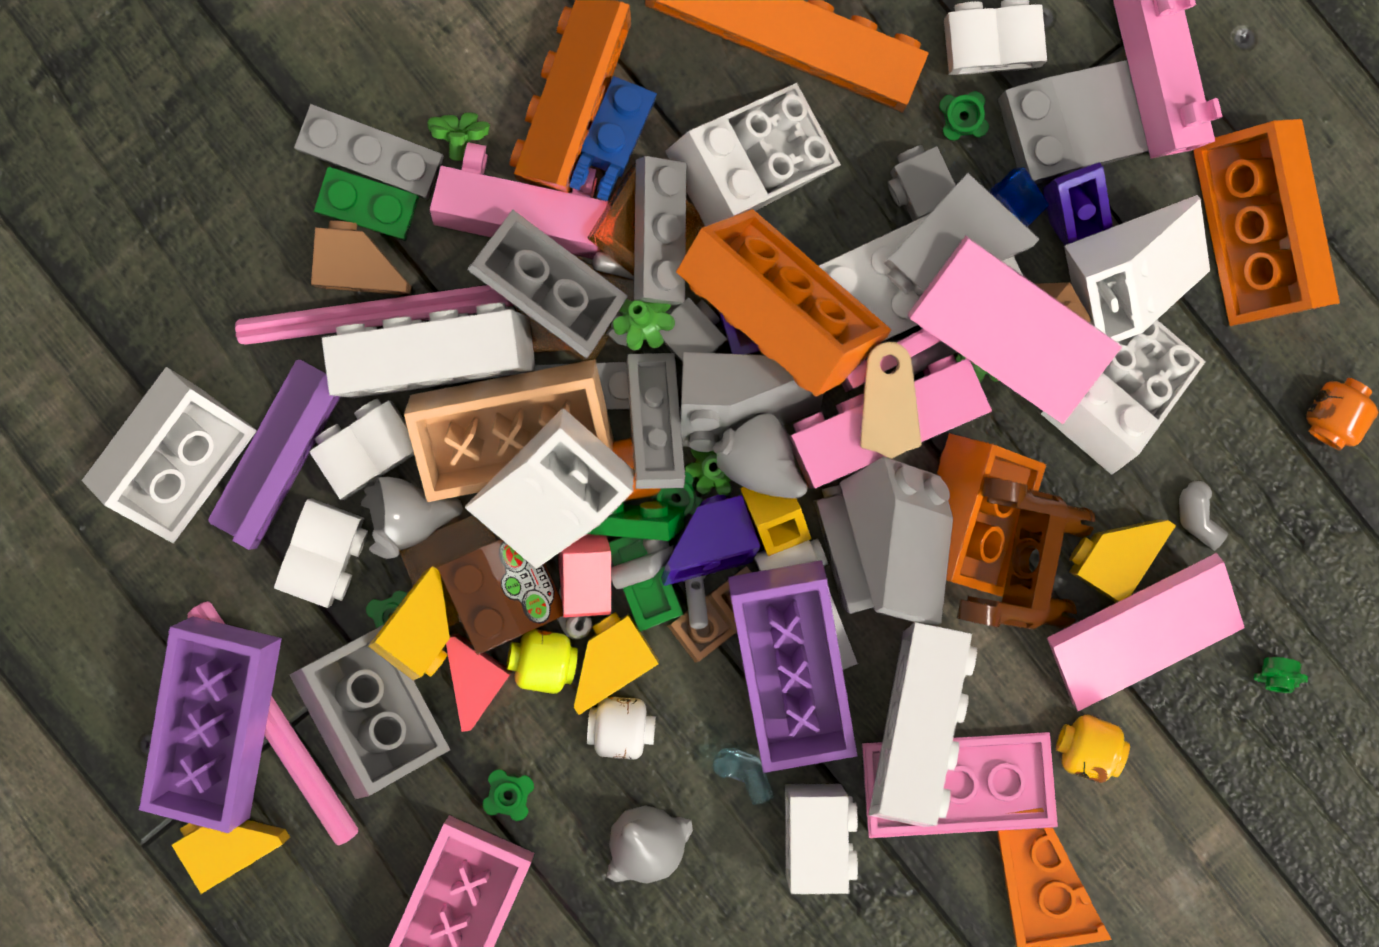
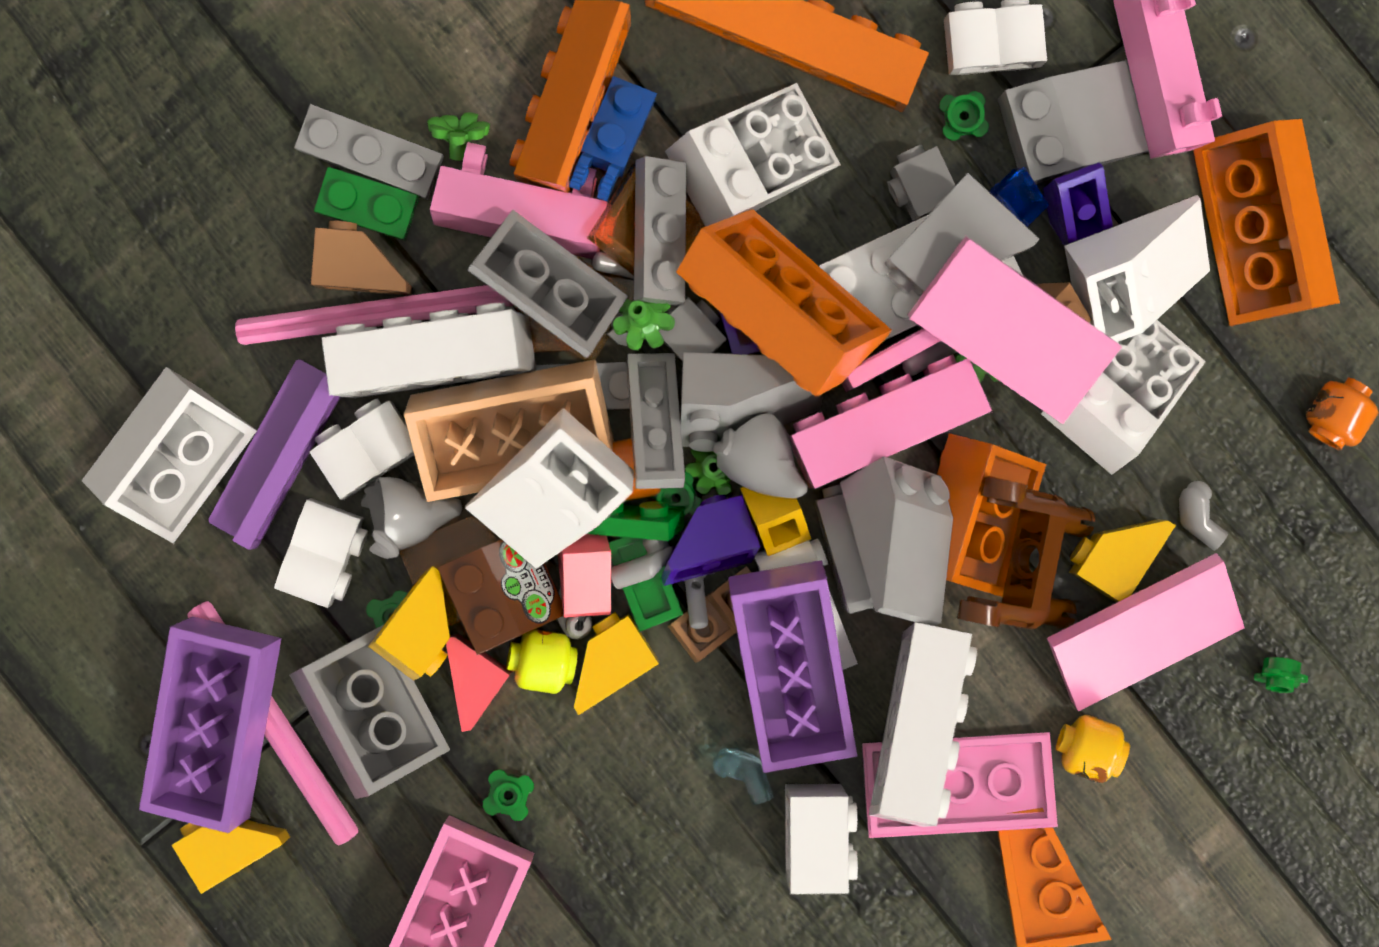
white head [587,697,655,760] -> none
light grey hat [606,805,693,884] -> none
tan piece [860,342,922,459] -> none

